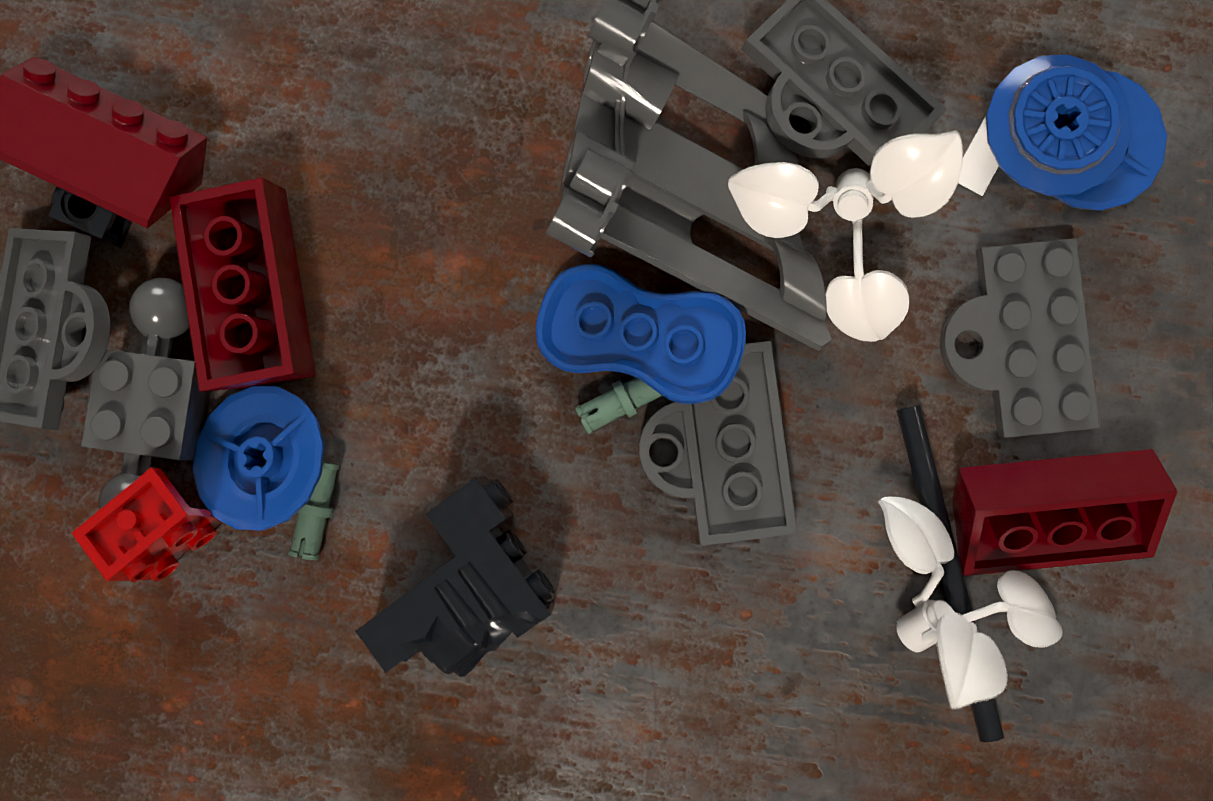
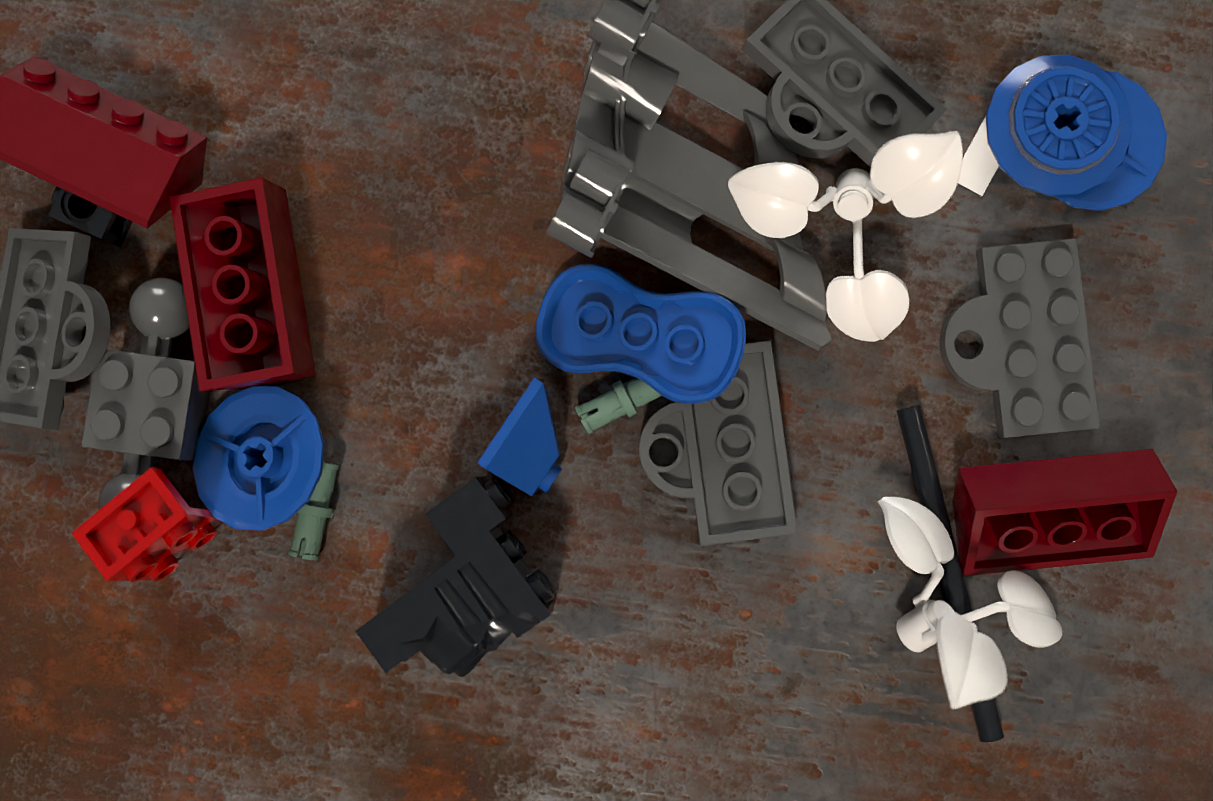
none -> blue slope [477,377,562,496]

